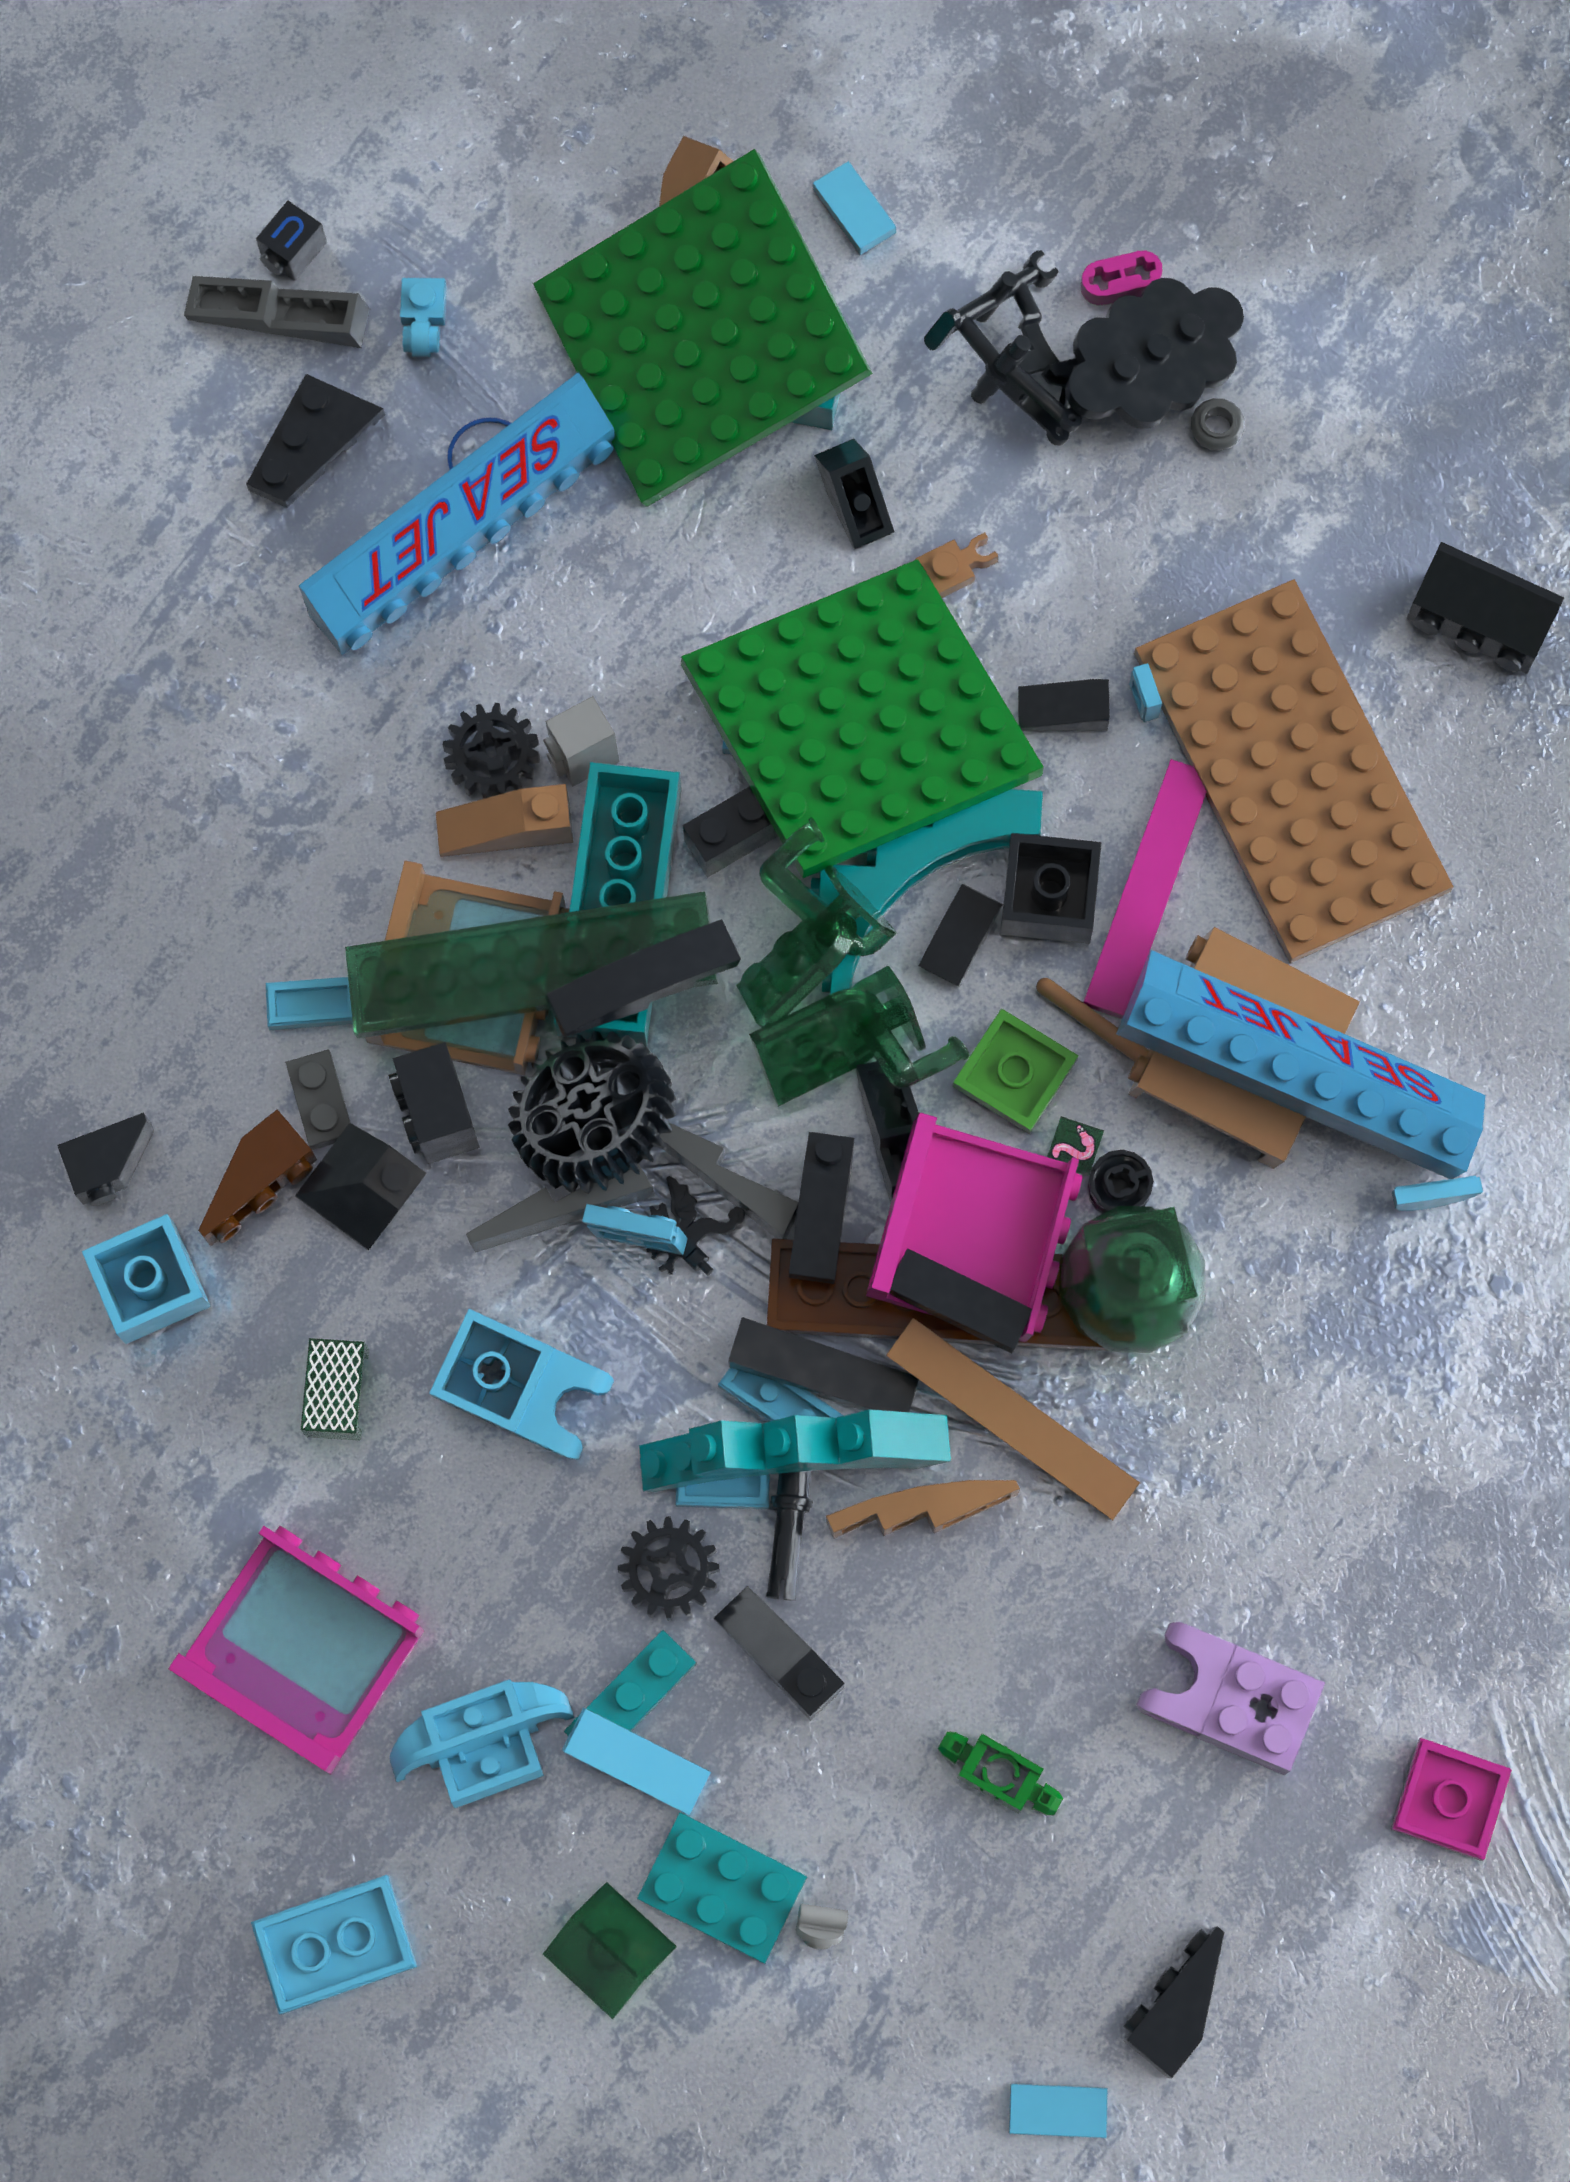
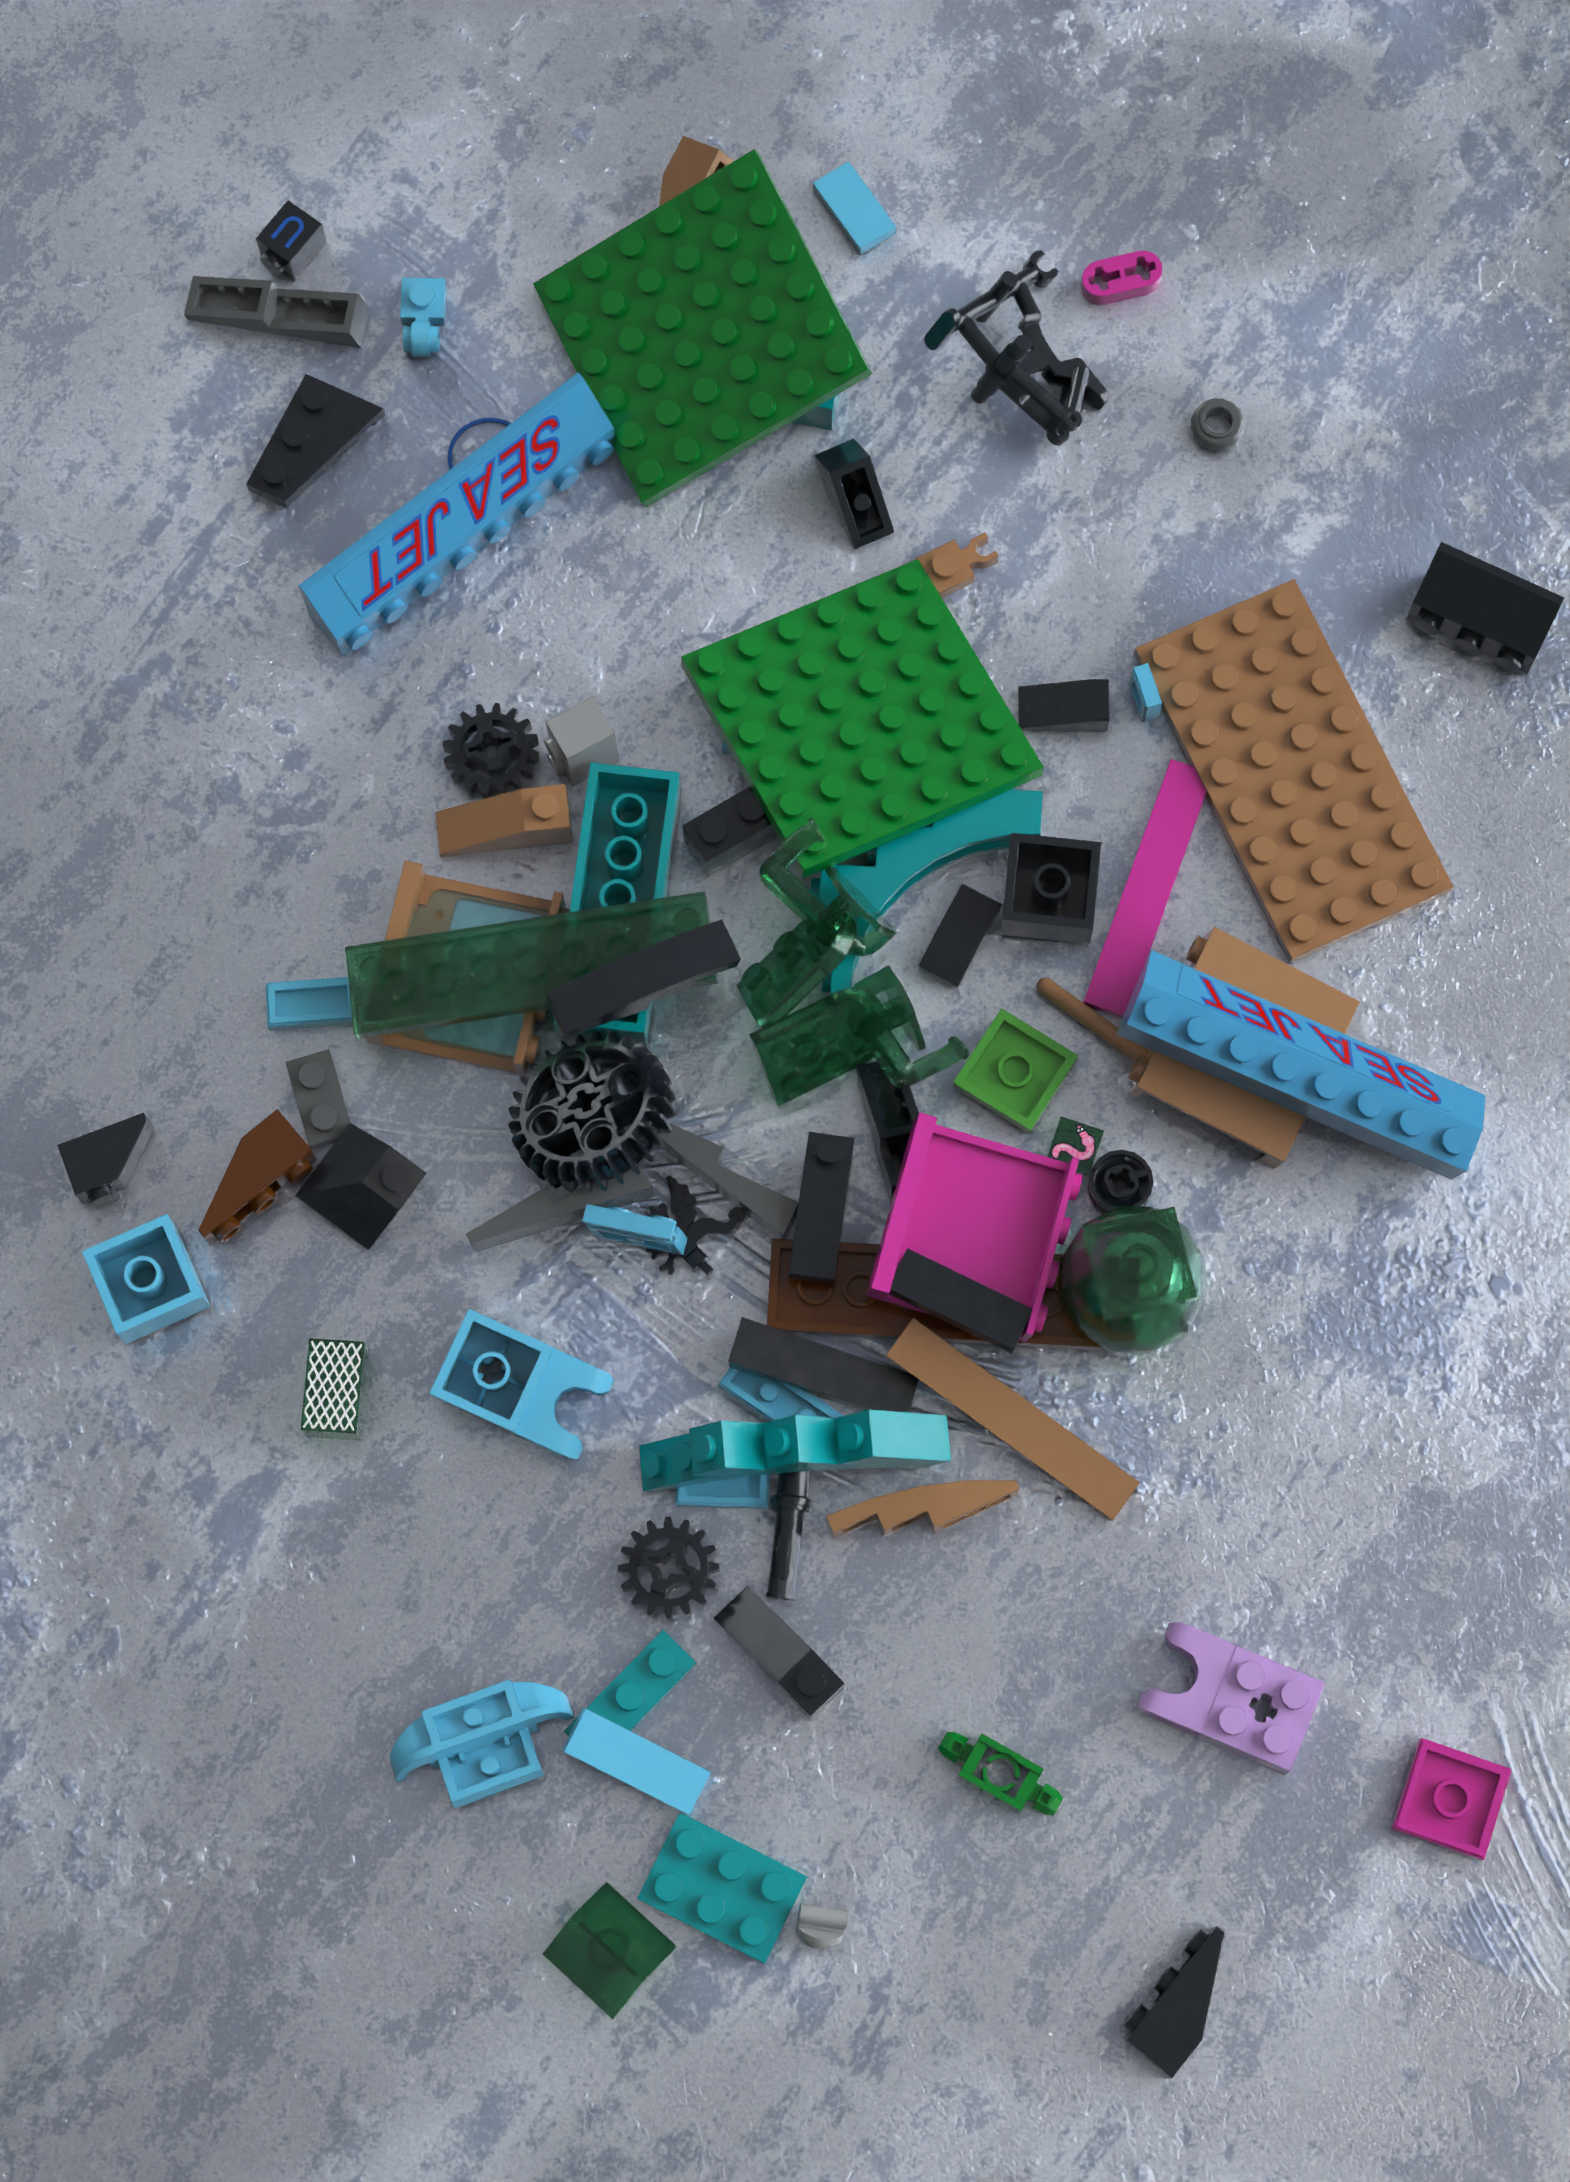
clear light blue panel [168,1525,424,1775] -> none
medium azure tile [251,1875,417,2015] -> none
black brick [388,1042,480,1164] -> none
medium azure tile [1009,2084,1108,2138] -> none
black plate [1065,278,1244,429] -> none
medium azure tile [1392,1176,1483,1211] -> none

